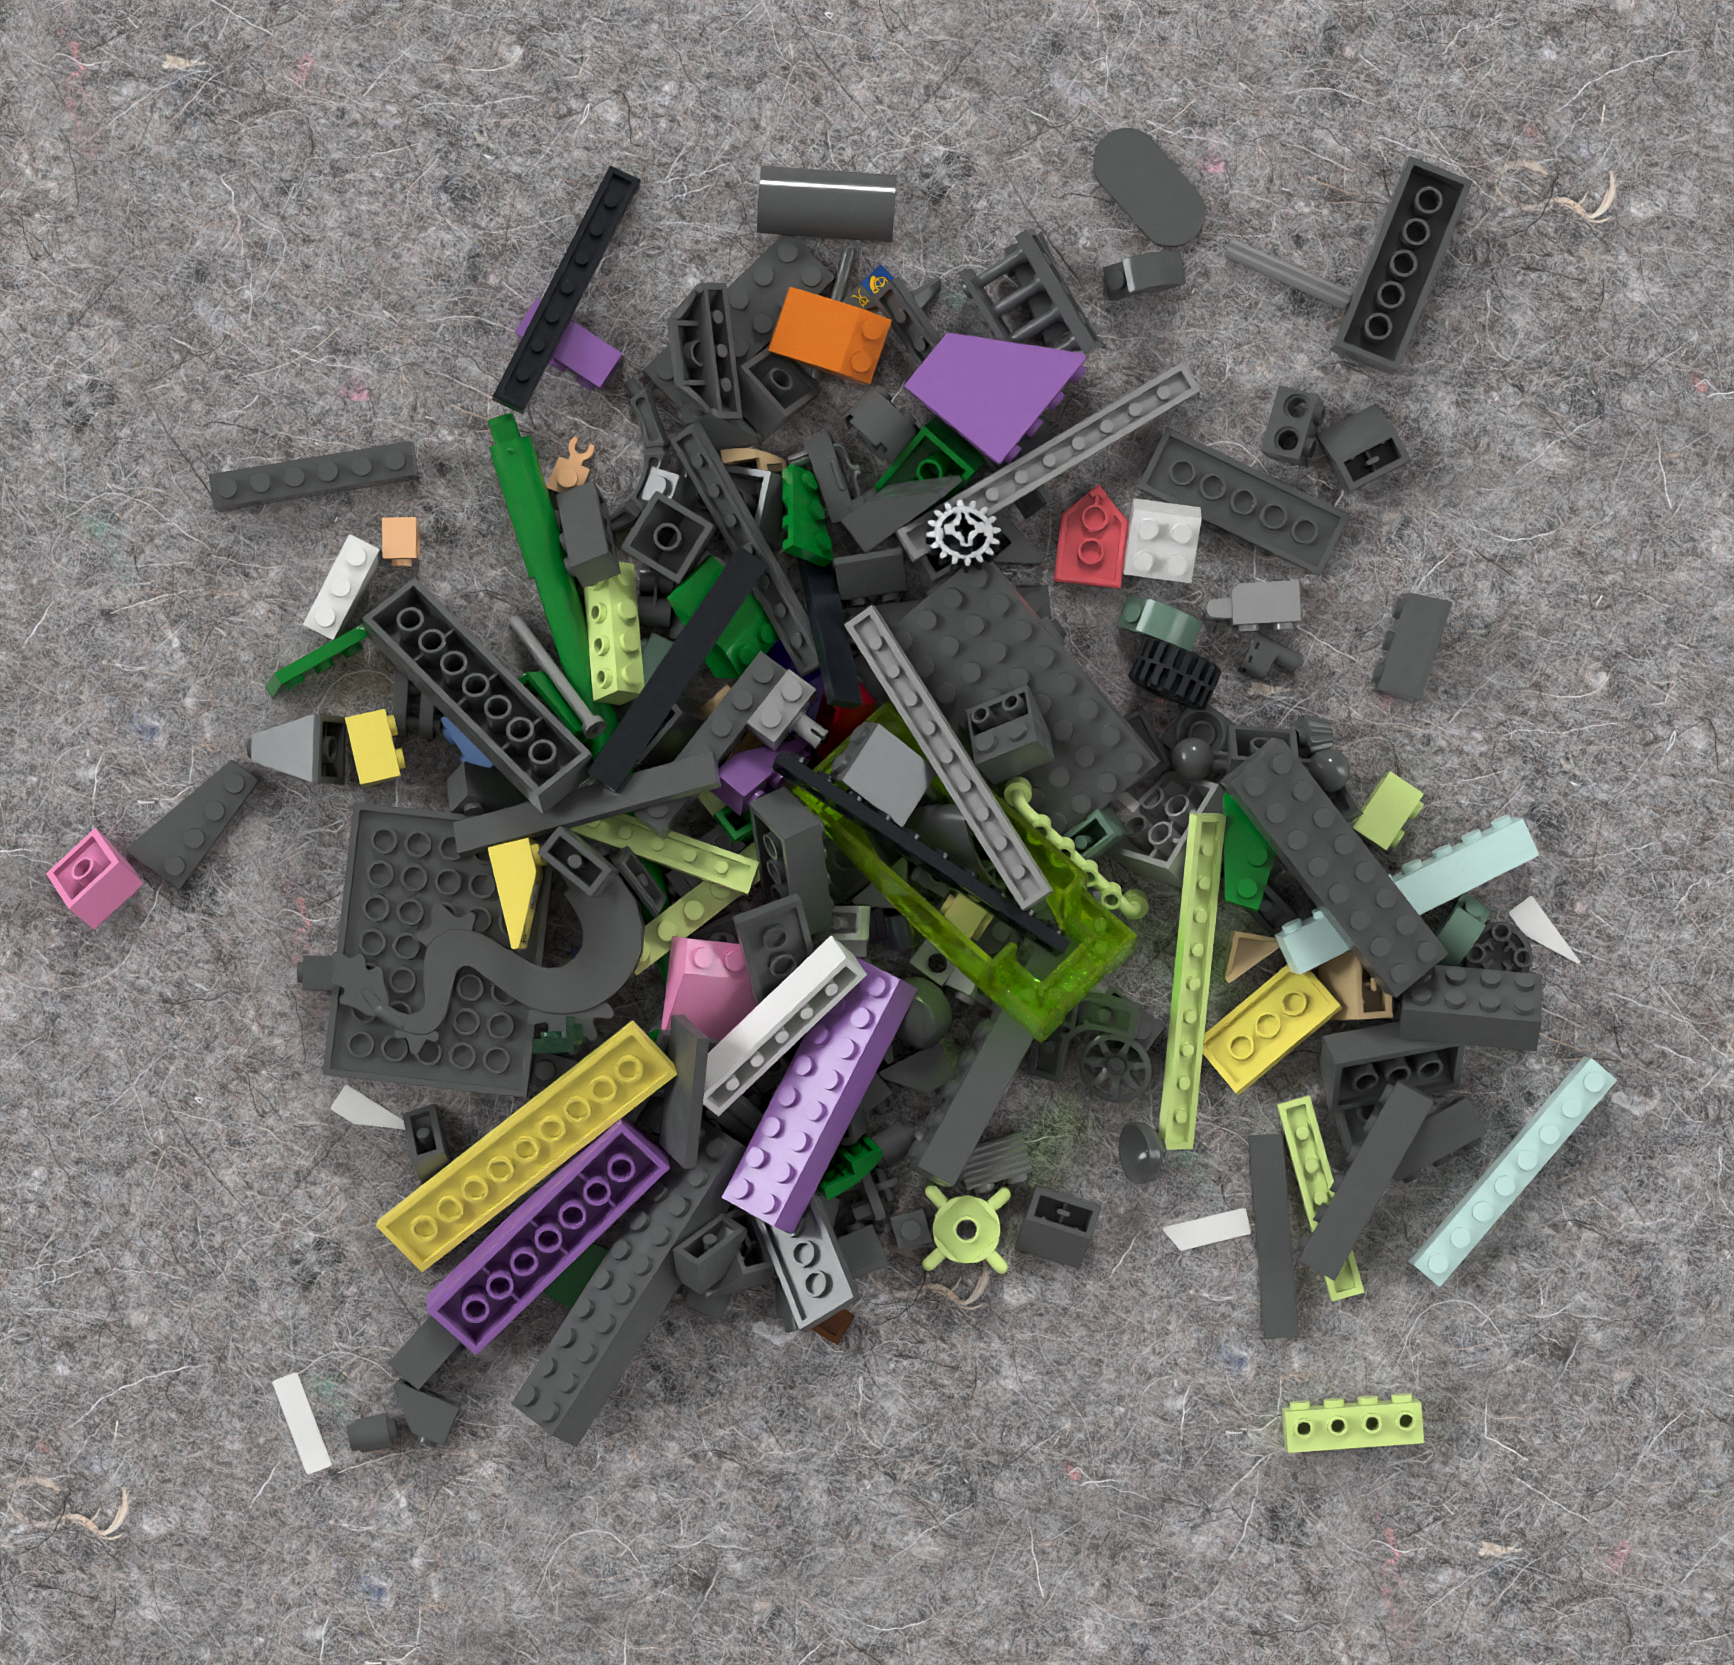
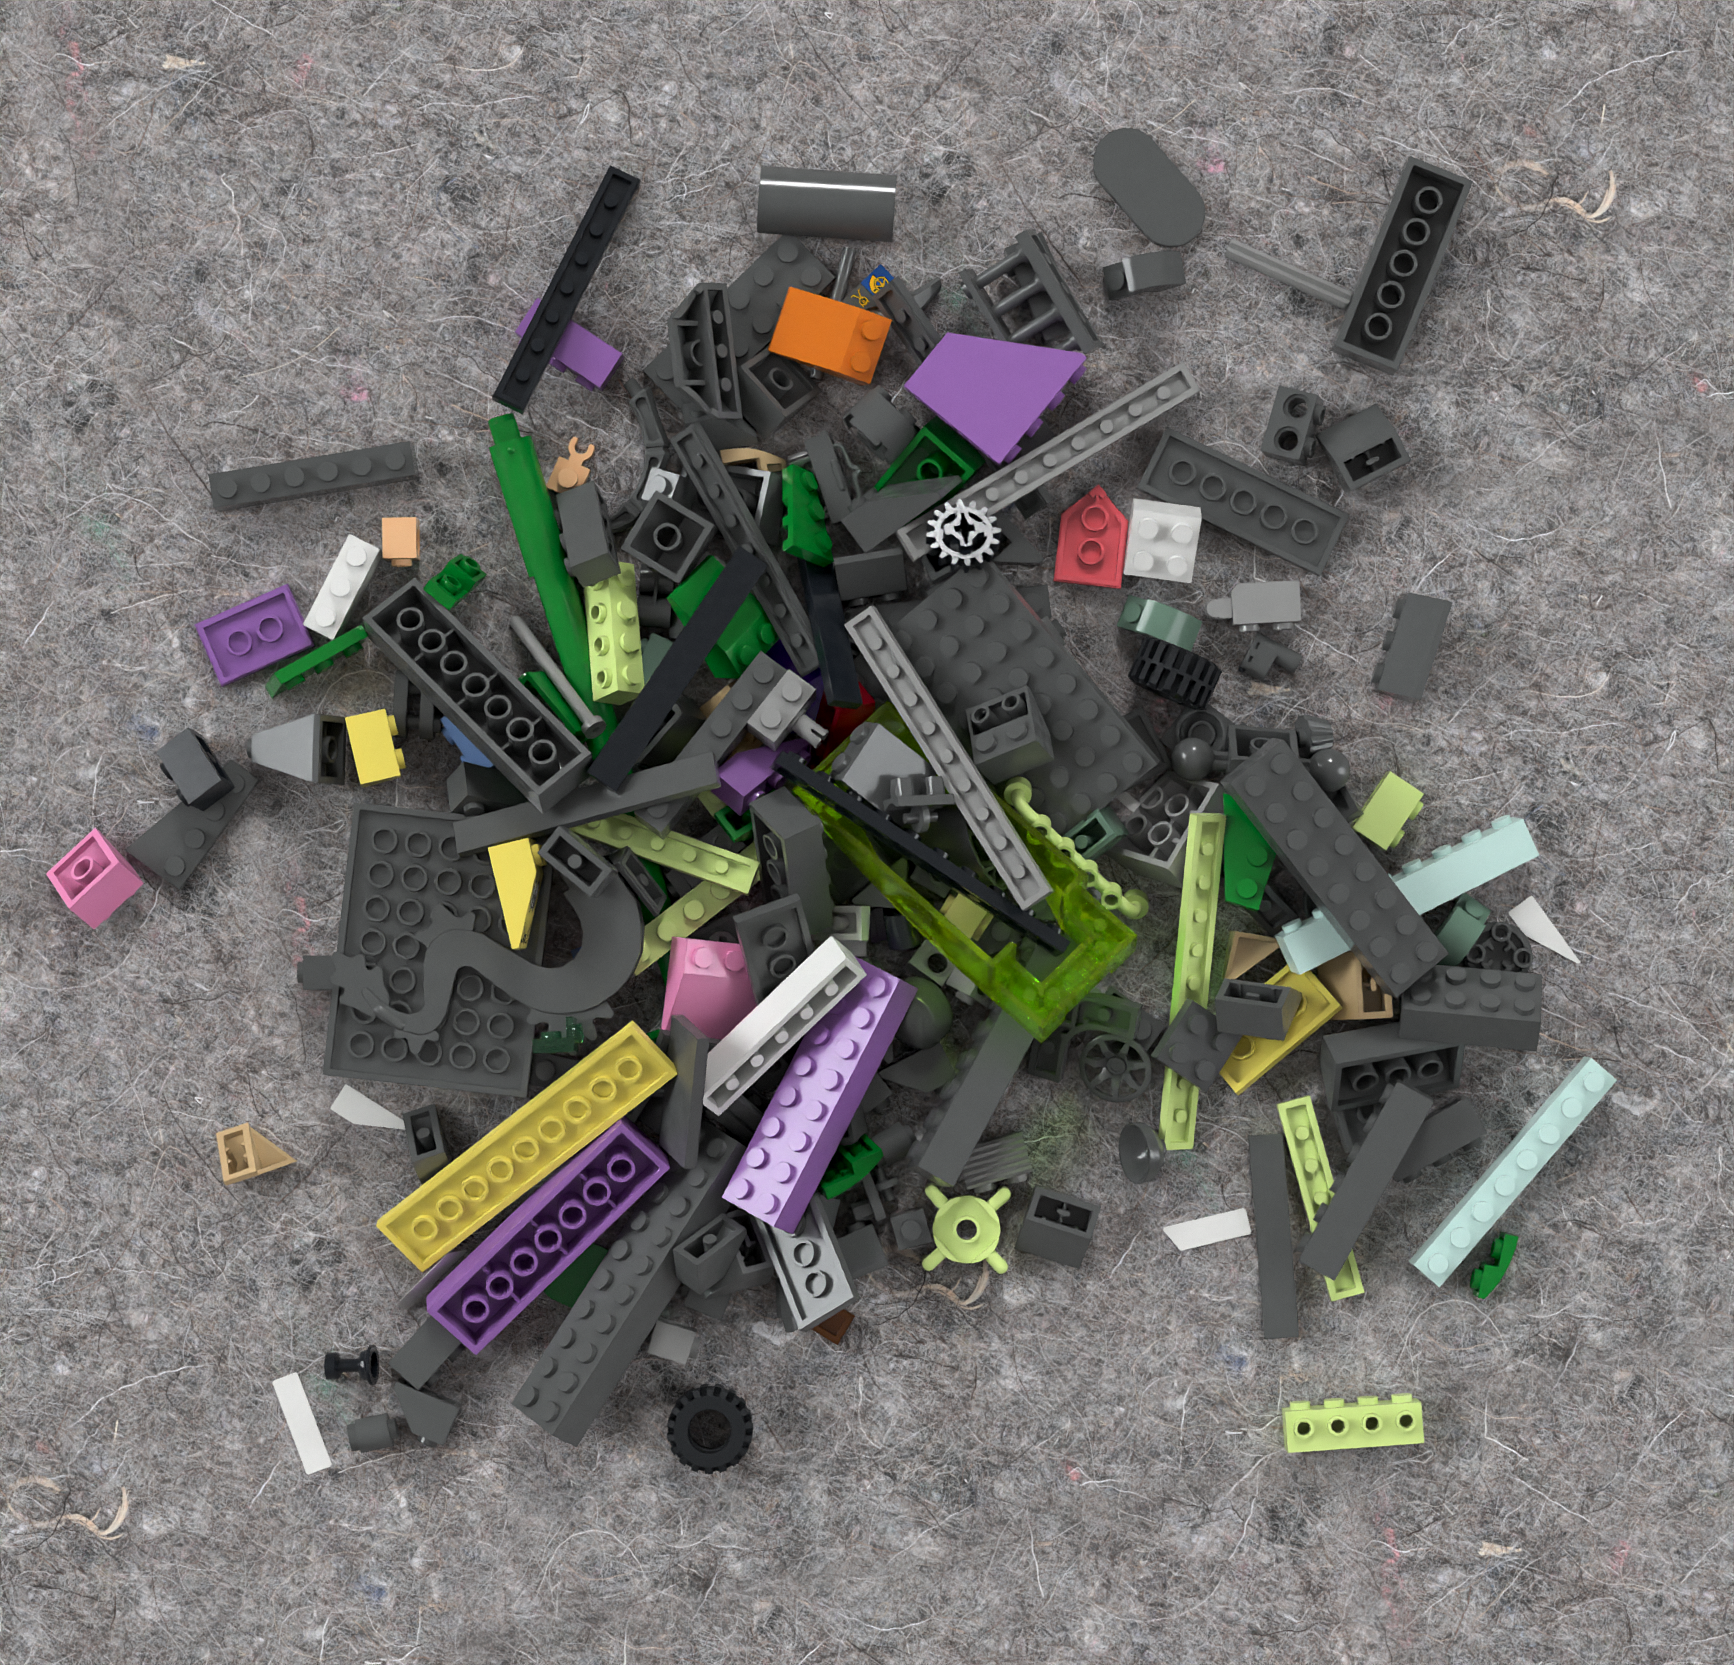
none -> brick [156,728,235,812]
none -> medium lavender tile [195,584,316,687]
none -> tan slope [216,1122,297,1186]
none -> black piece [324,1344,379,1386]
none -> white sticker [396,1250,467,1310]
none -> green slope [423,554,487,610]
none -> light grey brick [647,1317,701,1365]
none -> black tyre [667,1384,753,1474]
none -> dark grey hips [883,776,955,833]
none -> dark grey plate [1151,998,1243,1093]
none -> dark grey slope [1215,978,1302,1041]
none -> green slope [1470,1231,1519,1299]

